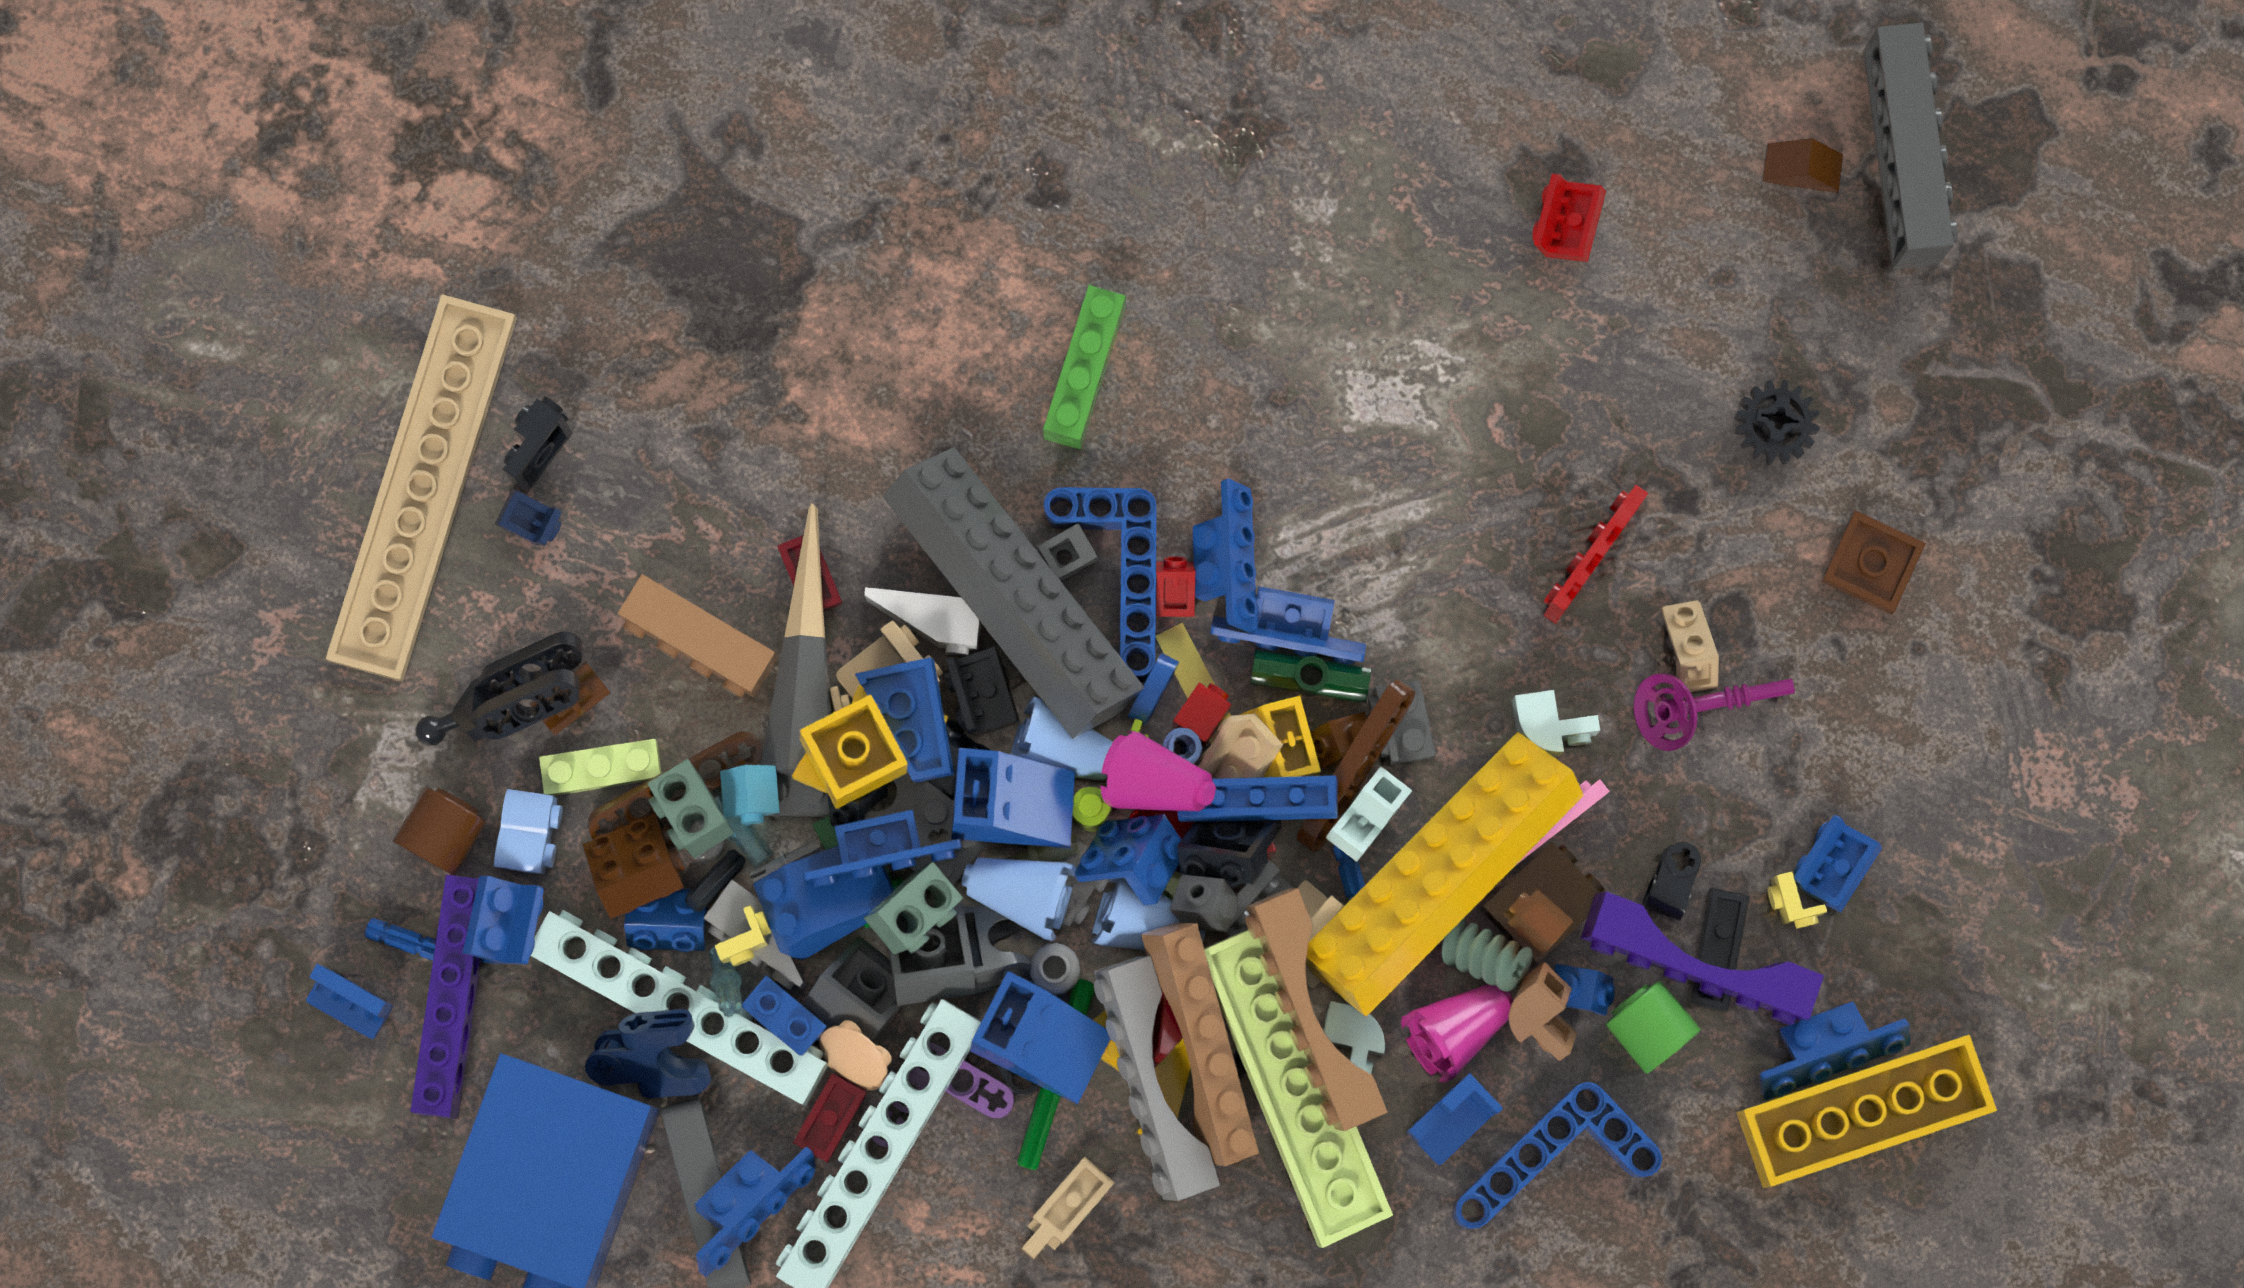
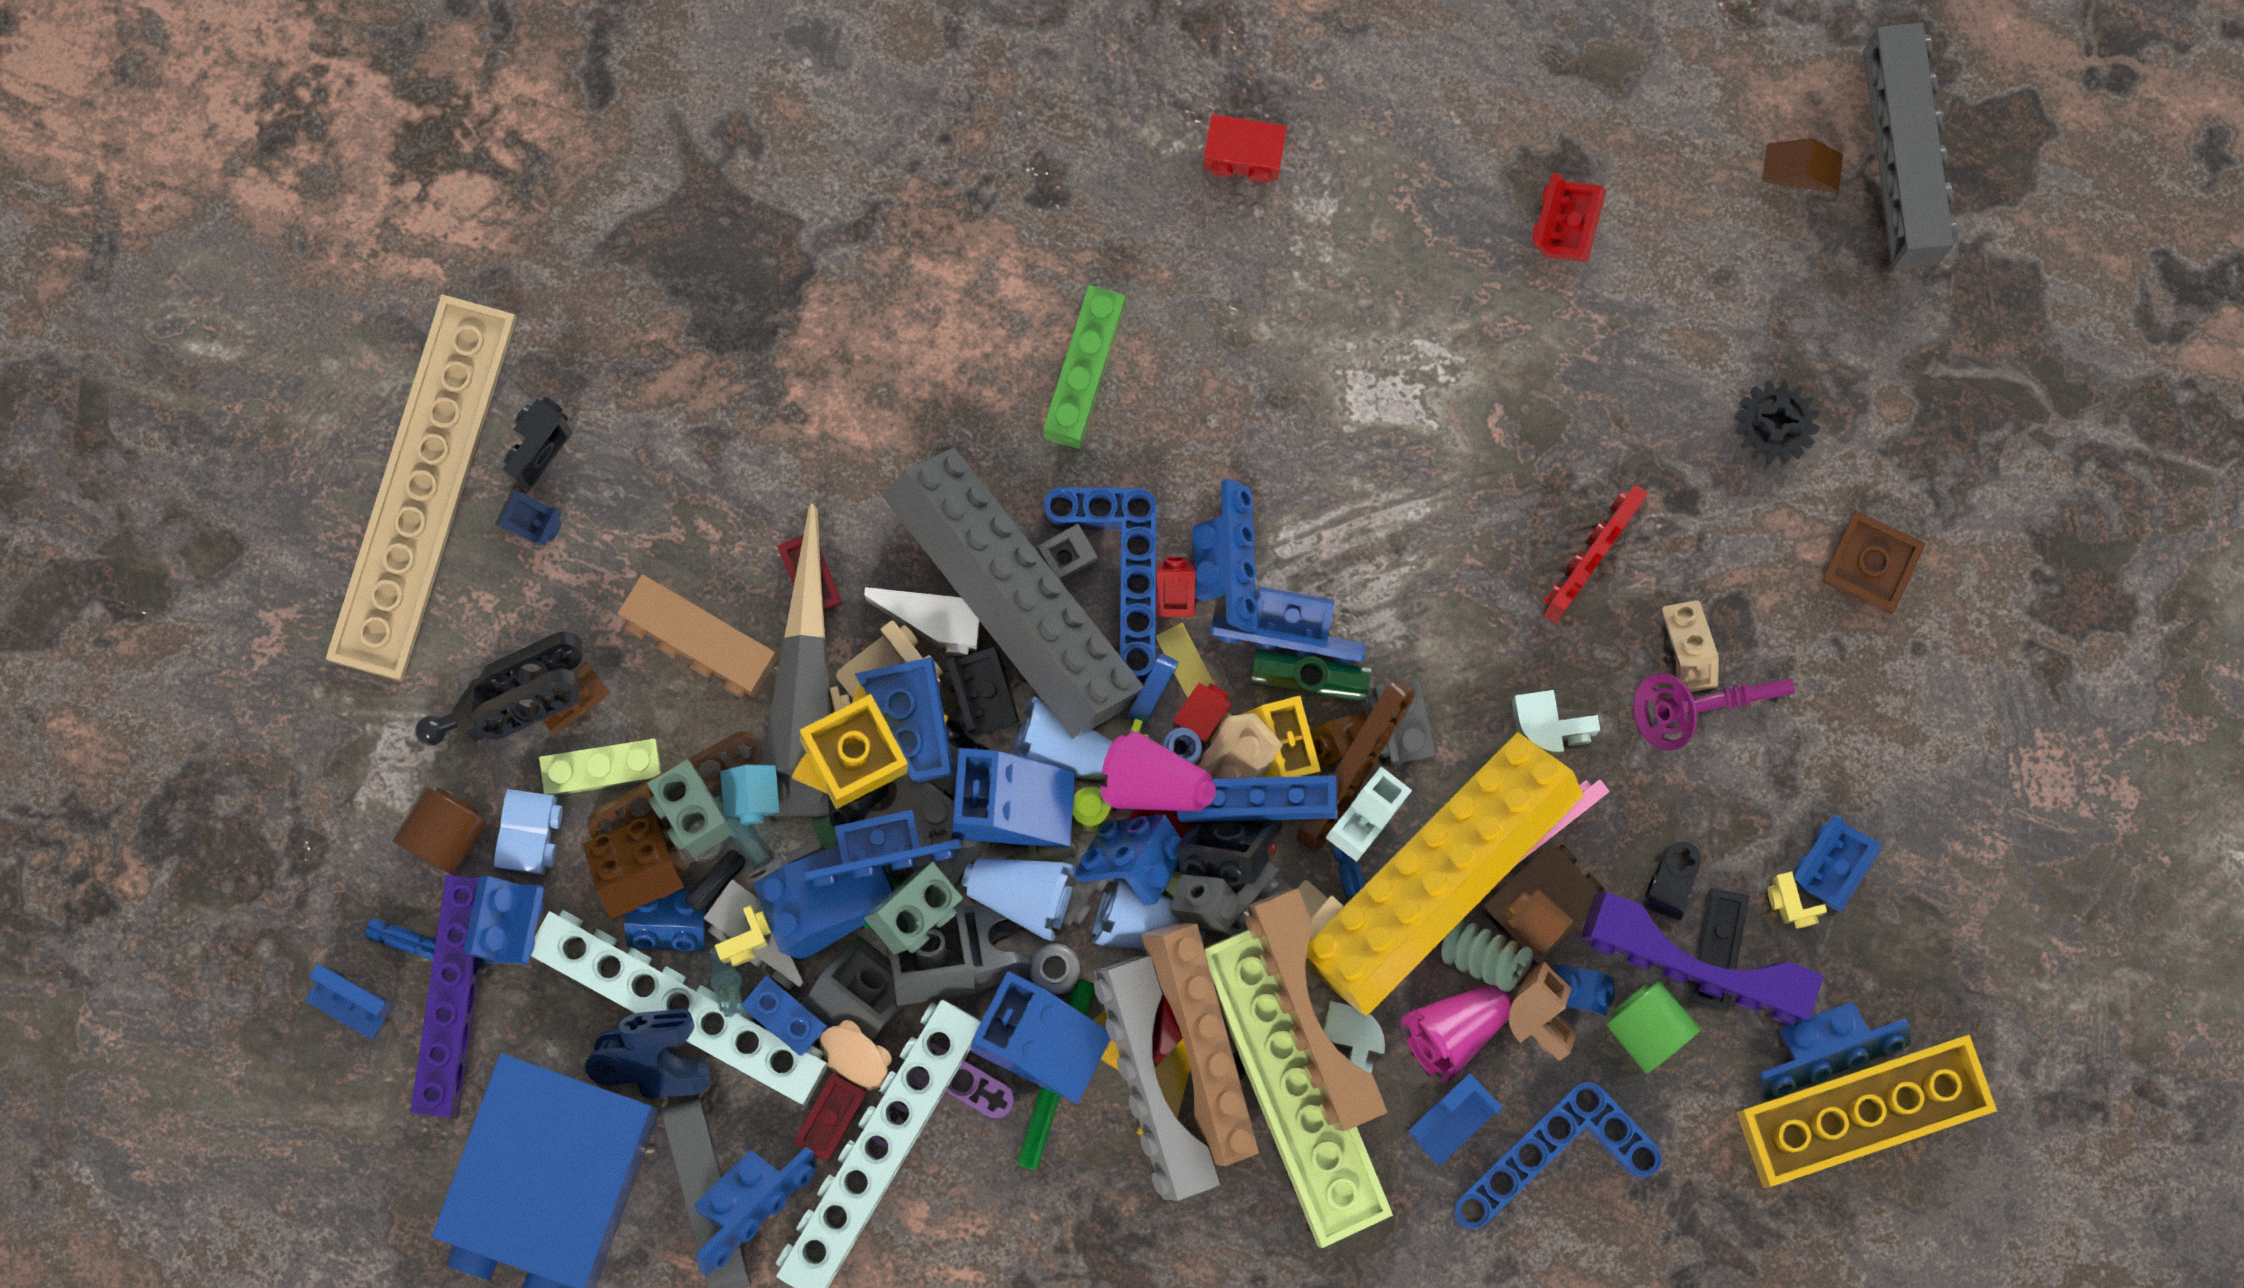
tan hinge [1022,1157,1115,1259] -> none
none -> red brick [1203,114,1287,183]

